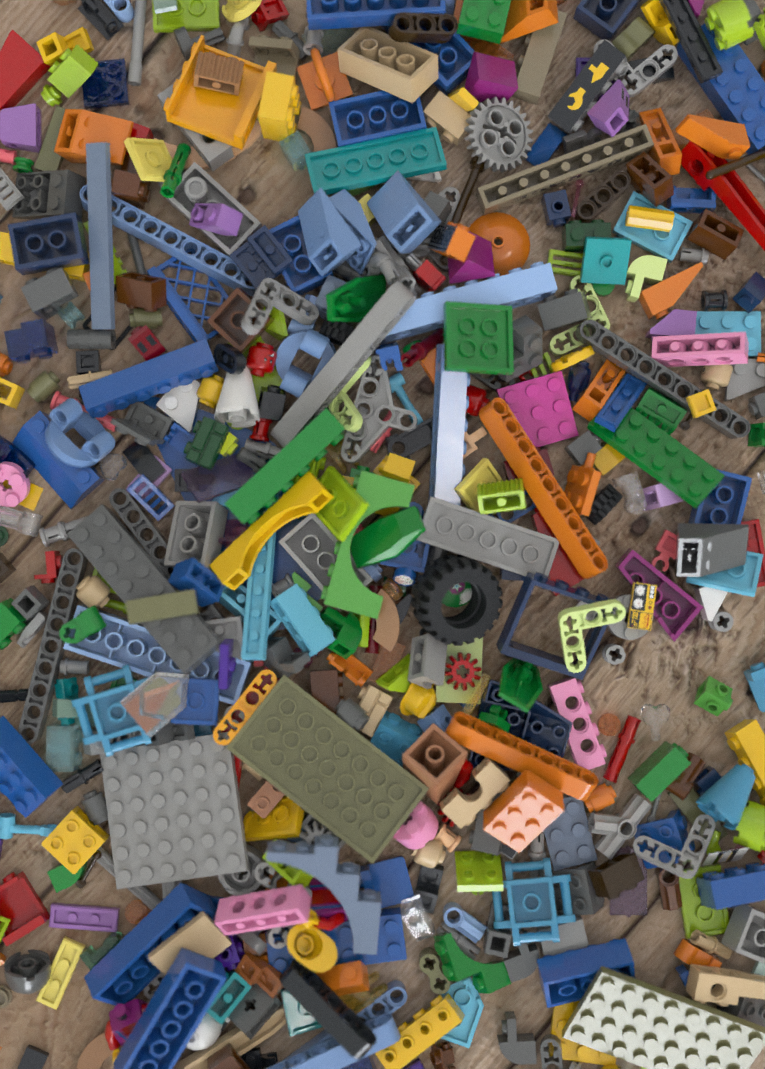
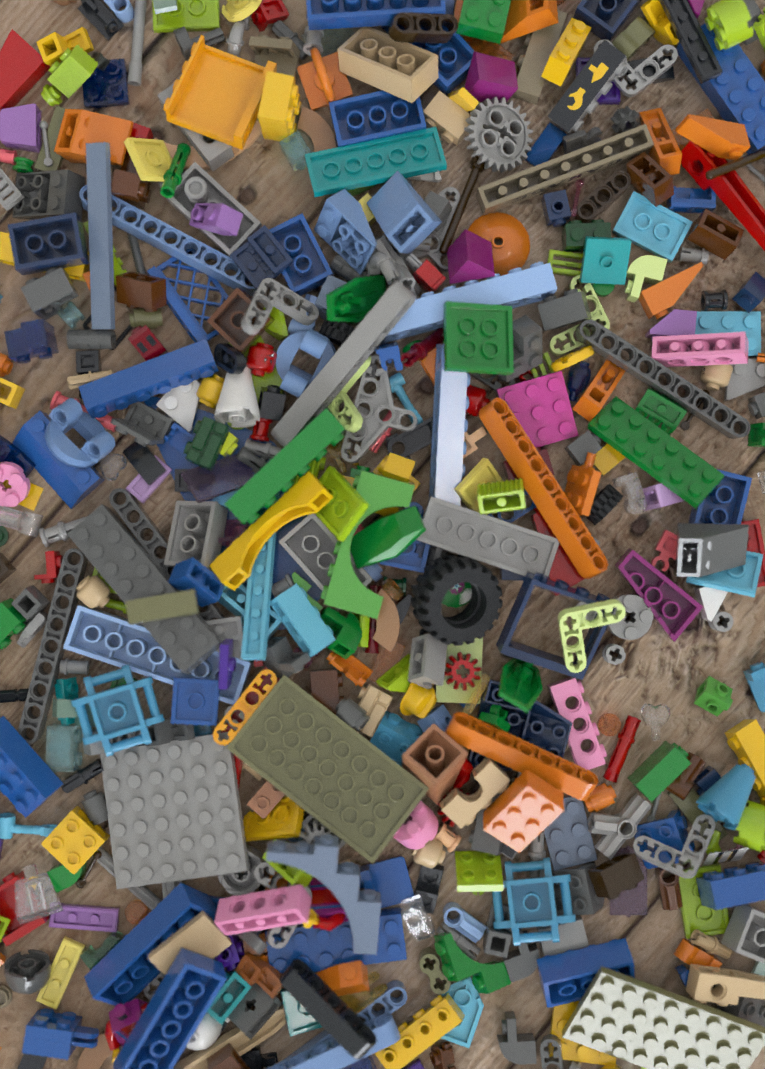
olive brick [26,370,61,403] -> none
green piece [60,606,107,643] -> none
clear tile [120,672,189,738] -> none
blue slope [126,474,175,521] -> none
medium nougat brick [194,51,244,96] -> none
yellow piece [287,923,338,972] -> none
medium blue slope [298,188,362,277] -> none
blue tile [393,567,416,586] -> none
brick [427,221,476,262] -> none
medium lavender slope [587,79,629,137] -> none
blue tile [594,373,647,432] -> none
yellow axle [625,205,674,232] -> none
tile [627,582,657,631] -> none
yellow tile [686,389,717,419] -> none
none -> clear torso [15,864,64,924]
none -> blue brick [22,1008,99,1060]
none -> light grey hinge [39,121,54,167]
none -> pearl dark grey hand [94,51,110,71]
none -> yellow arch [541,18,592,87]

